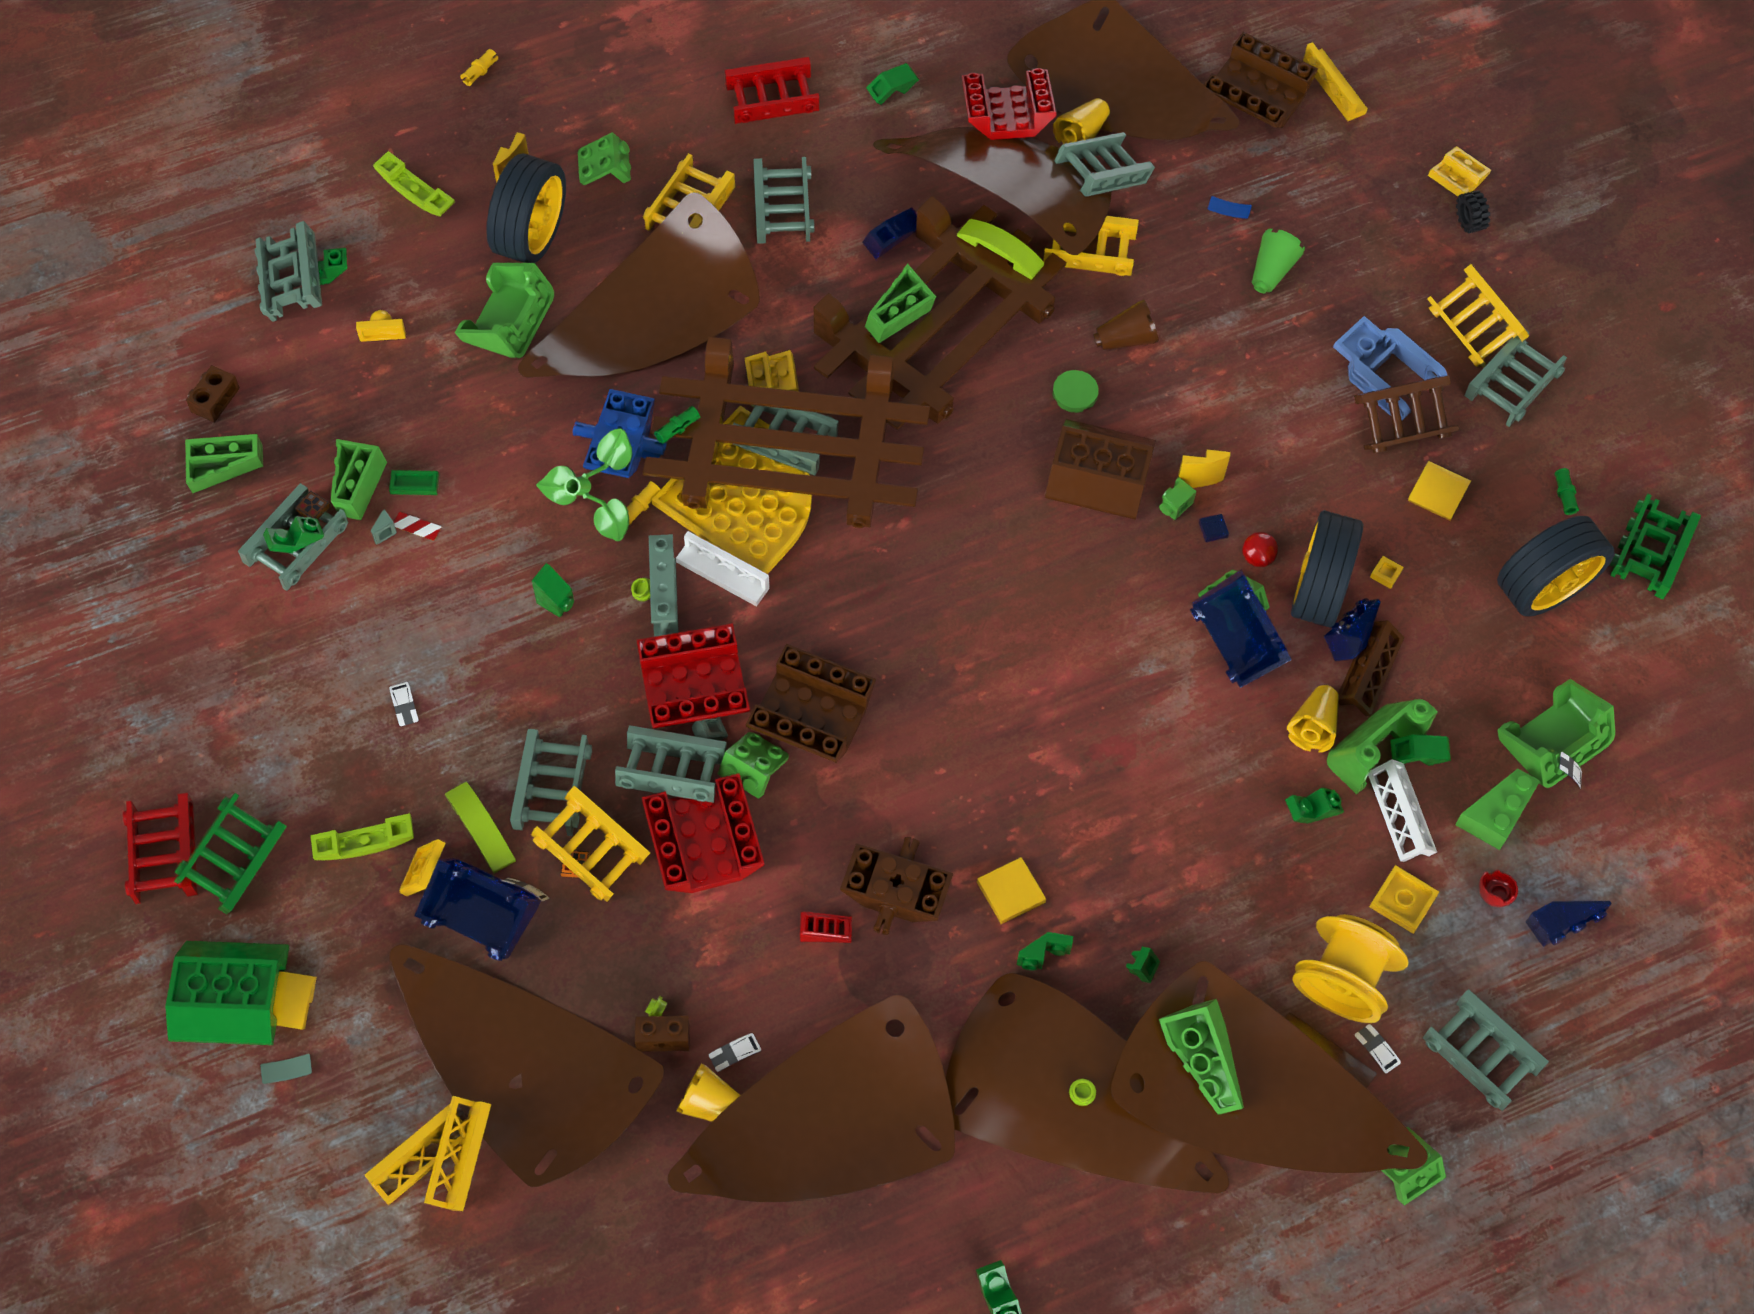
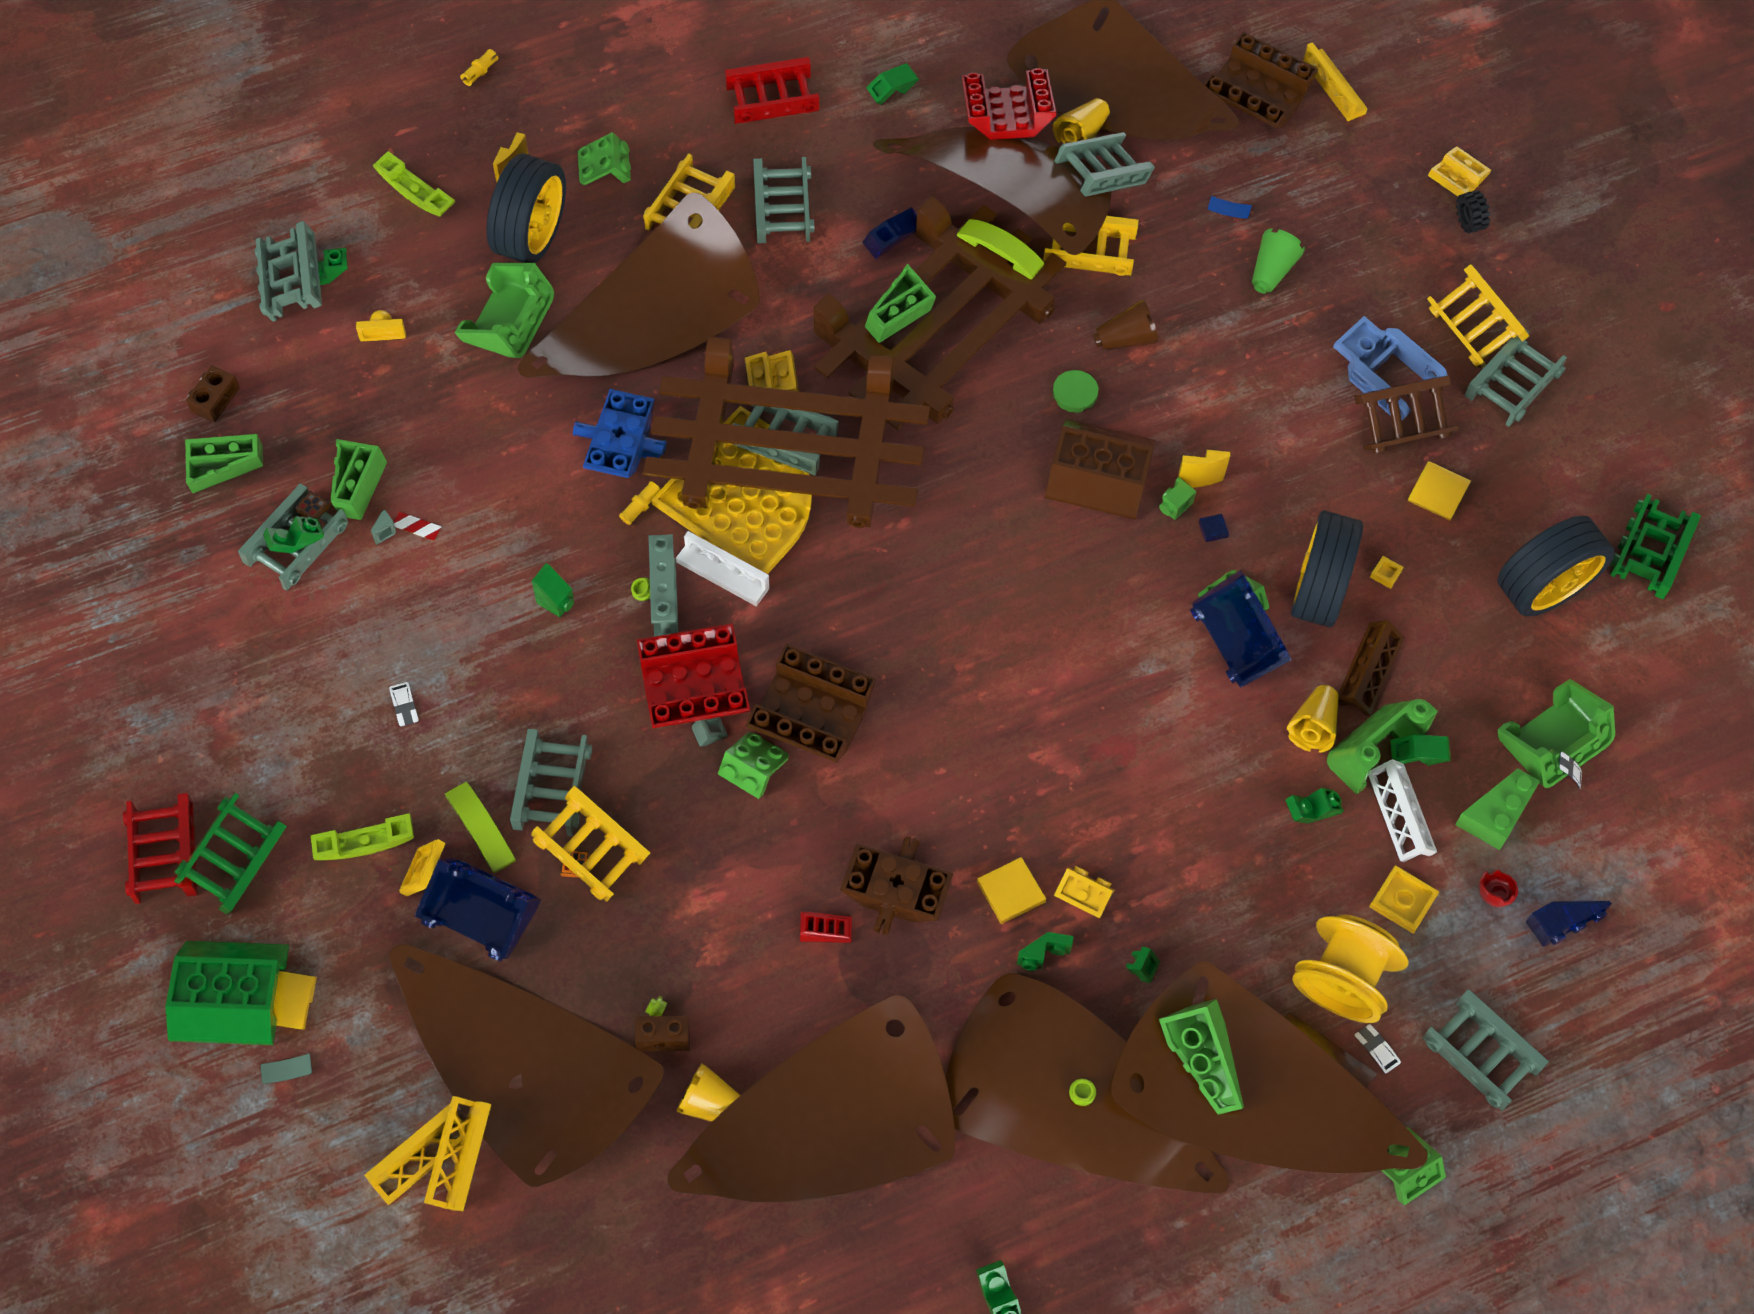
green tile [389,470,439,495] -> none
sticker [501,878,549,901] -> none
bright green plant [536,429,632,542] -> none
sand green fence [615,725,726,803] -> none
red slope [641,773,765,893] -> none
green pin [654,406,700,444] -> none
sticker [709,1033,761,1072] -> none
red hair [1242,532,1278,567] -> none
clear blue slope [1324,598,1381,661] -> none
green pin [1554,468,1579,515] -> none
none -> yellow bracket [1054,866,1115,918]

